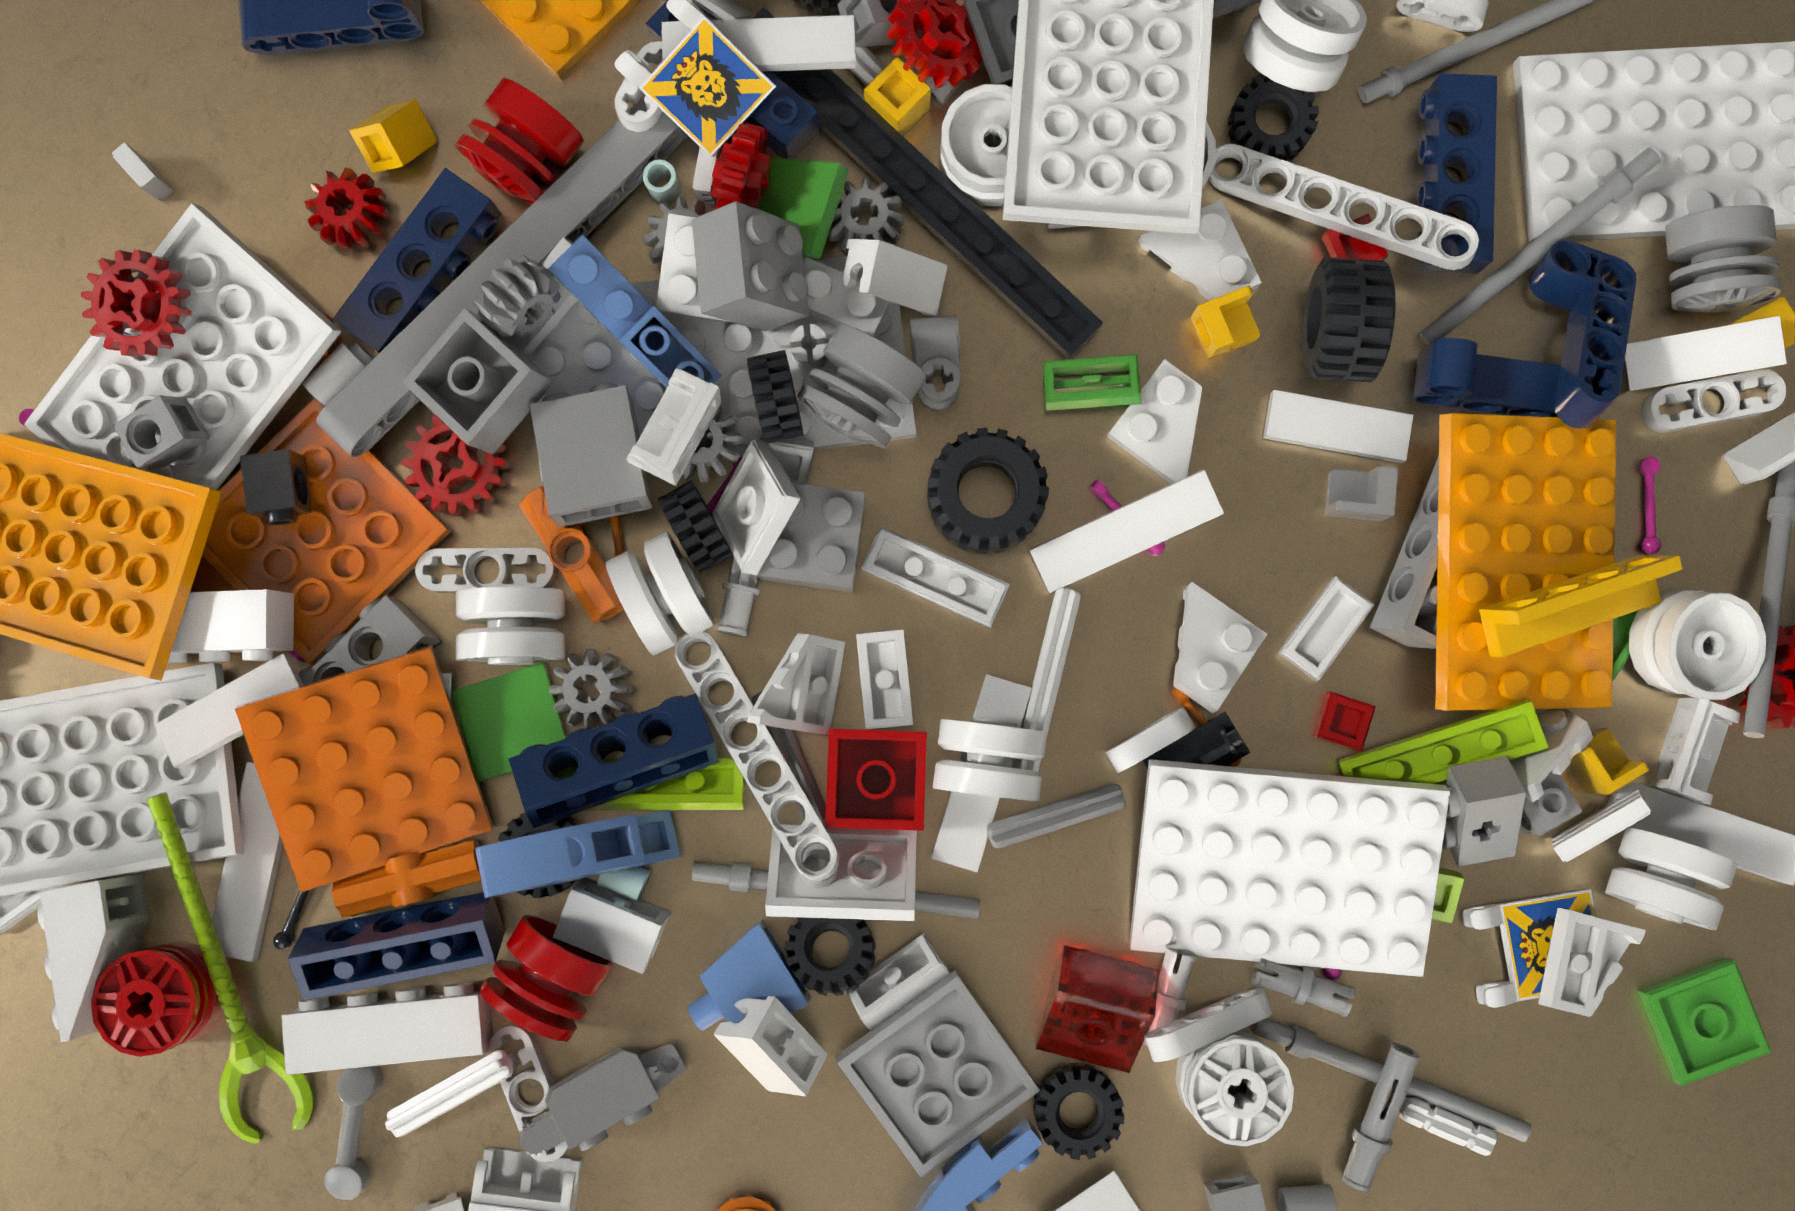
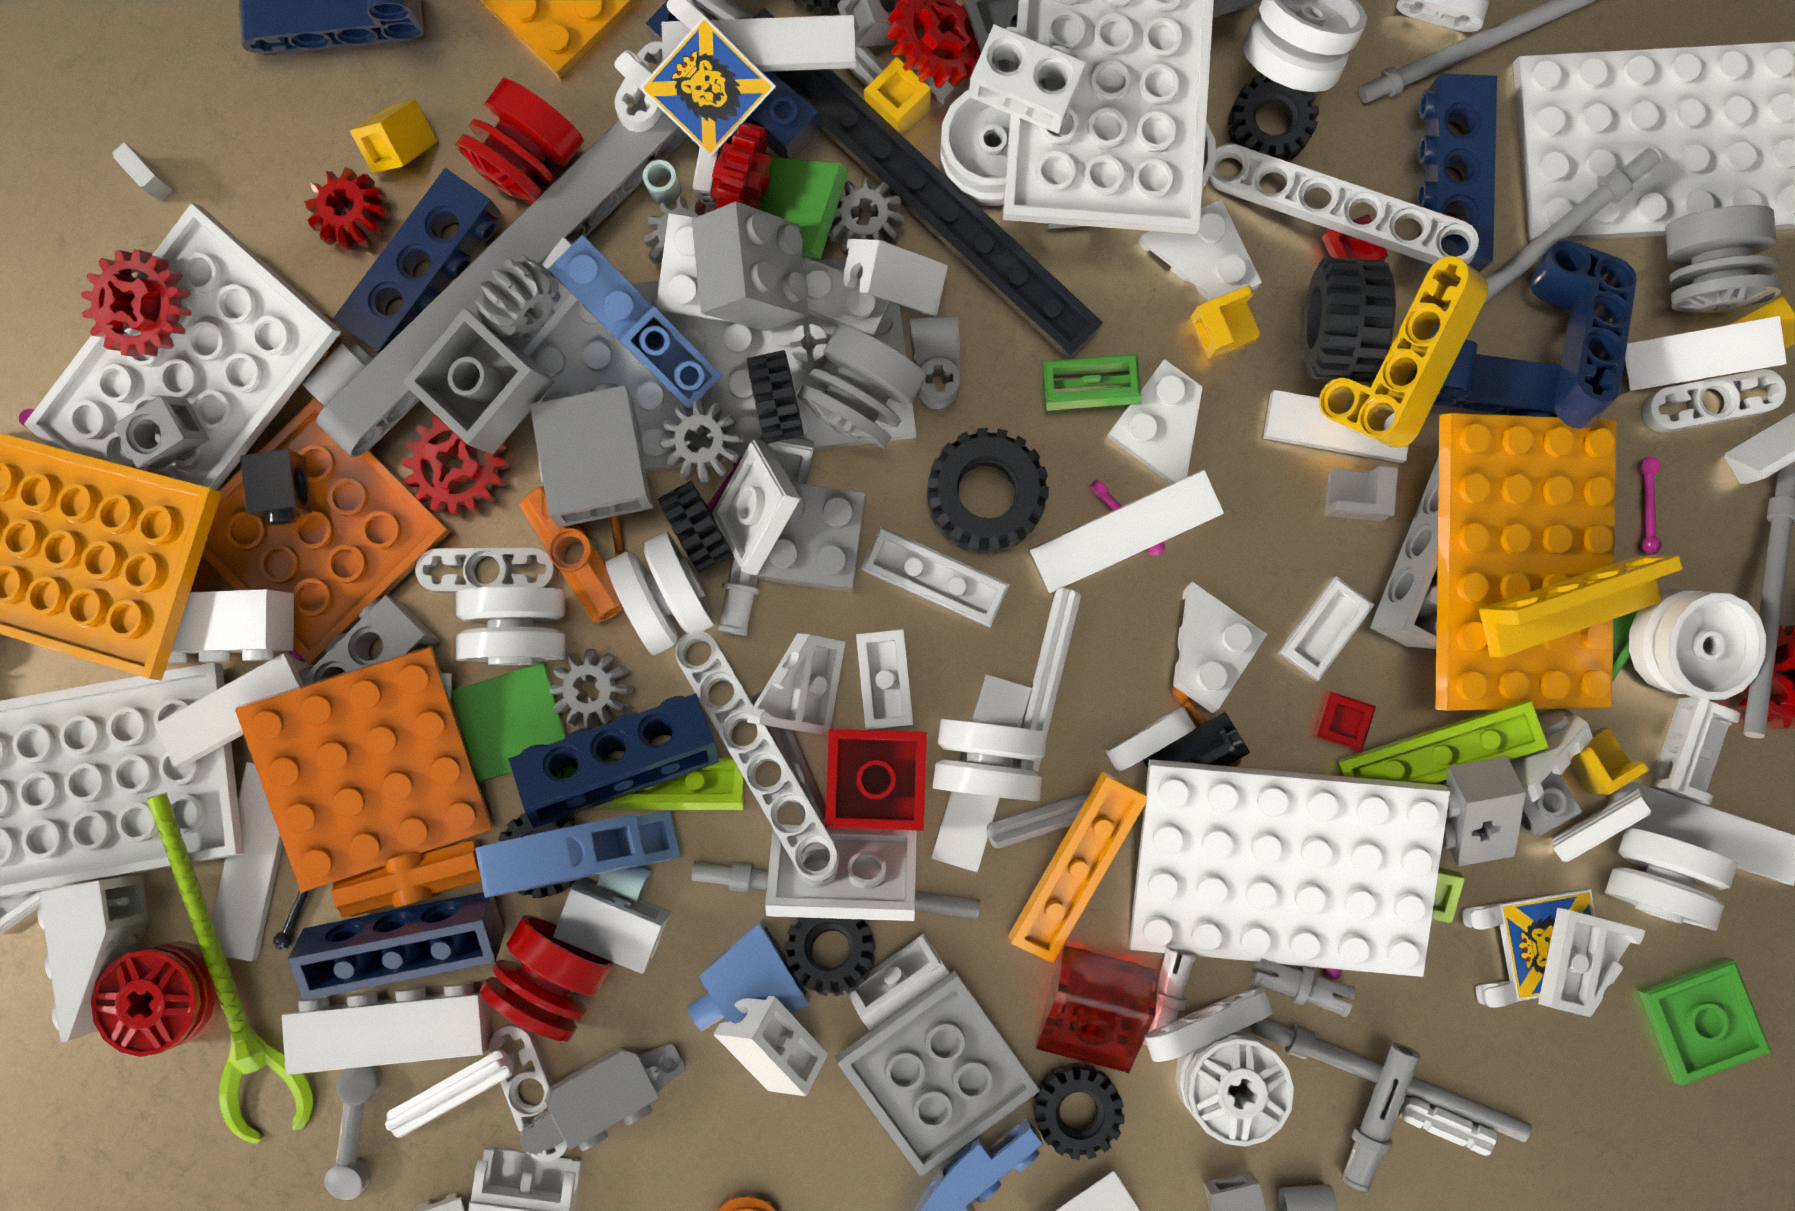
white hinge [626,369,721,486] -> none
none -> white brick [969,24,1086,134]
none -> light orange plate [1008,771,1147,963]
none -> yellow beam [1319,256,1488,448]

